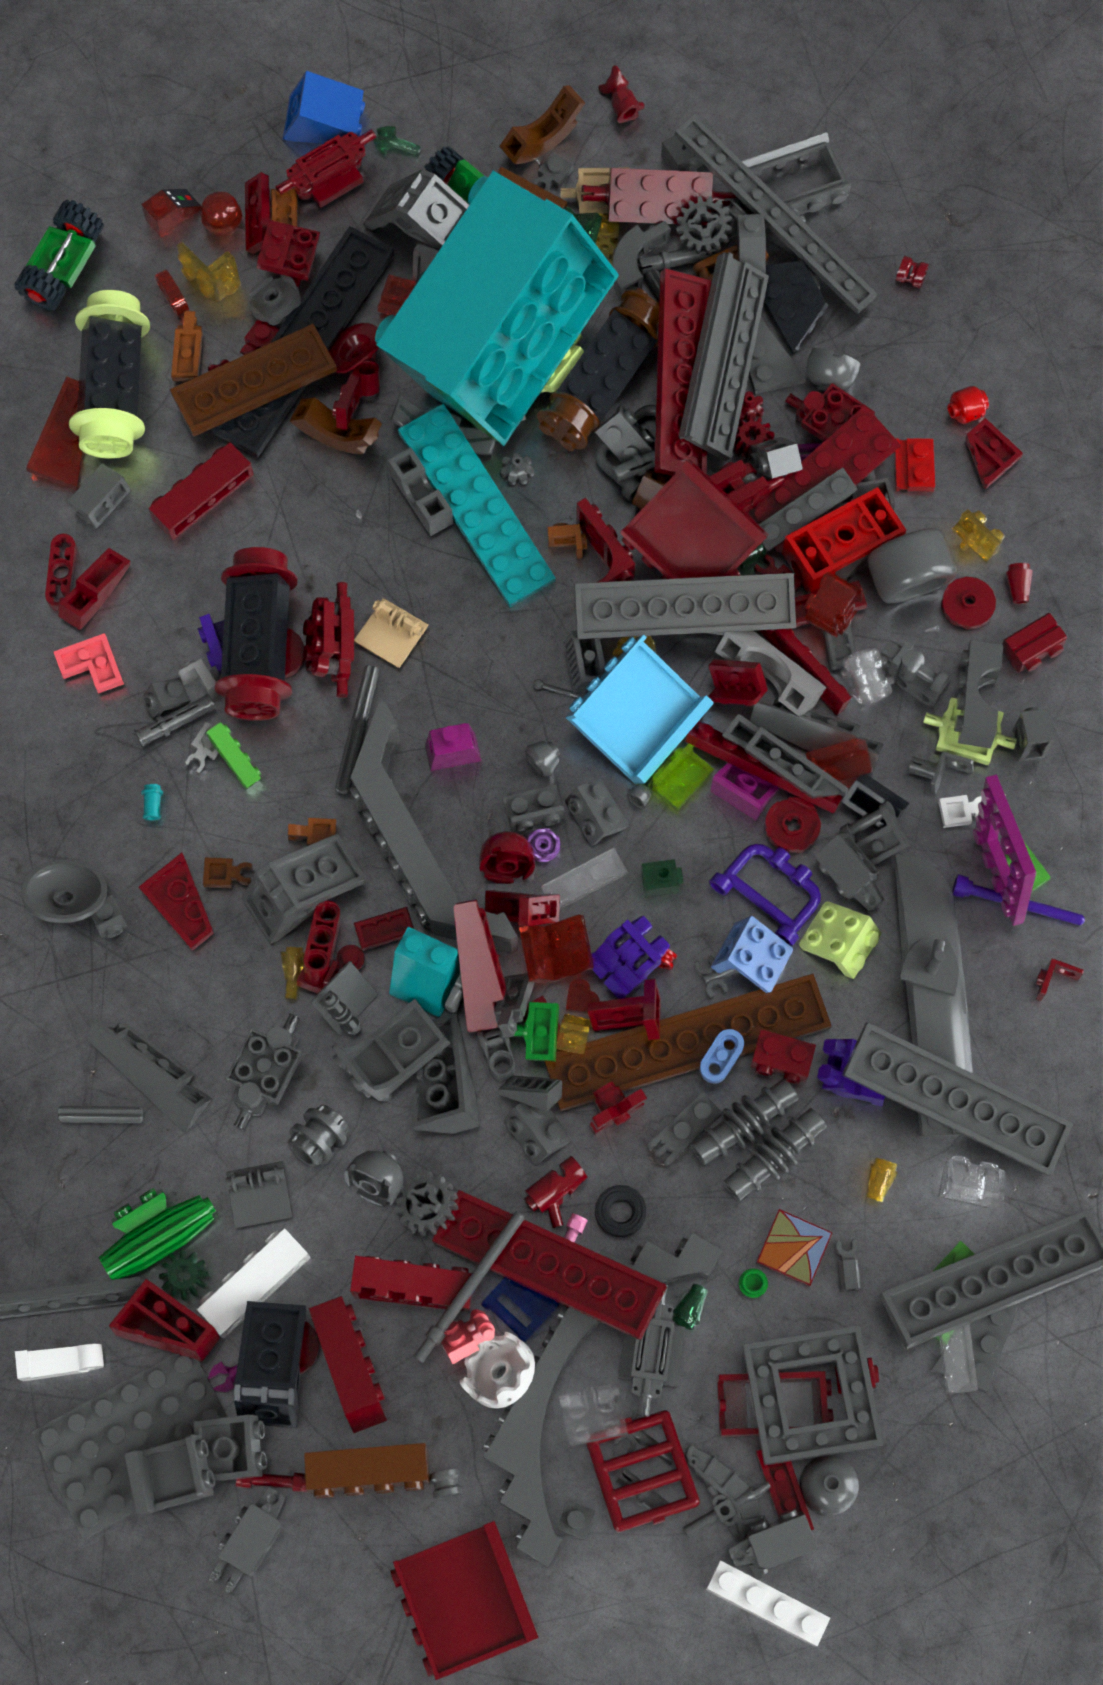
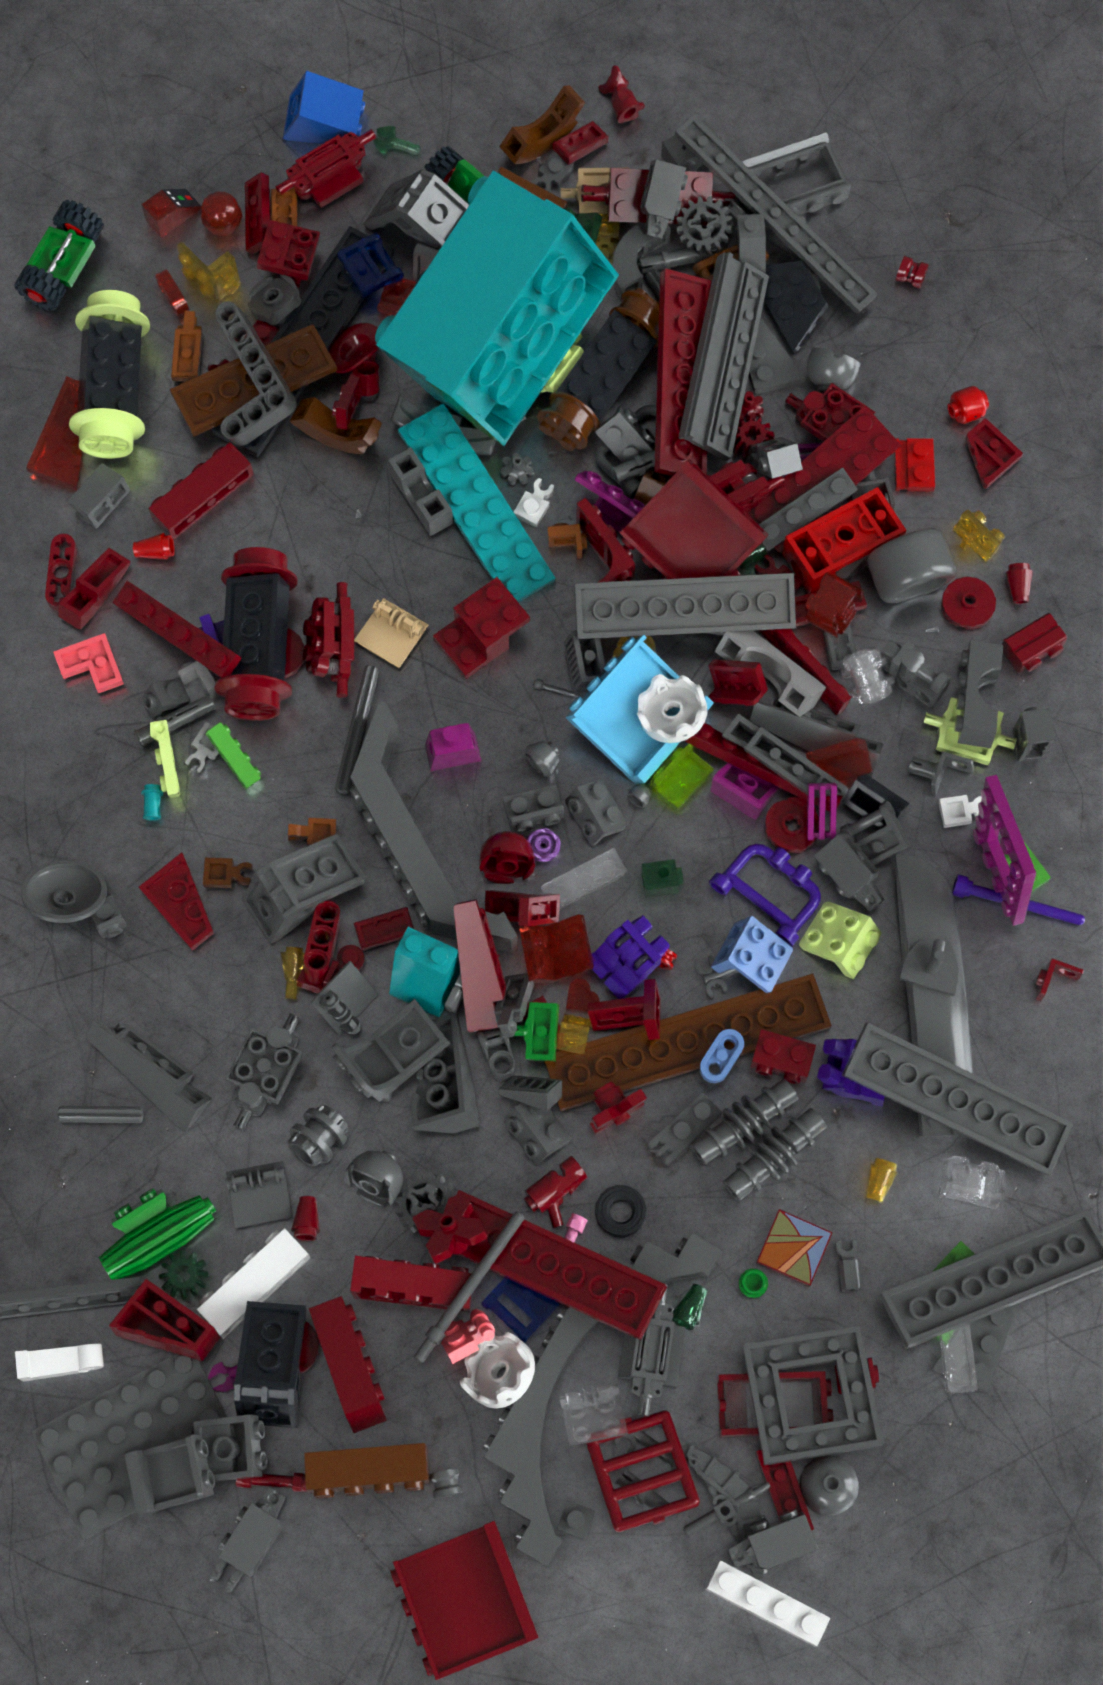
none -> dark red plate [112,580,242,678]
none -> red cone [133,533,175,560]
none -> yellowish green hinge [150,720,181,798]
none -> dark grey beam [215,301,296,446]
none -> dark red cone [291,1196,320,1241]
none -> clear blue plate [337,233,404,297]
none -> dark red plant [412,1192,488,1264]
none -> dark red bracket [433,577,530,679]
none -> white plate [514,478,554,528]
none -> dark red plate [552,121,609,165]
none -> magenta bracket [574,471,645,532]
none -> white plate [637,674,707,743]
none -> dark grey hinge [640,159,688,239]
none -> magenta tile [807,783,837,840]

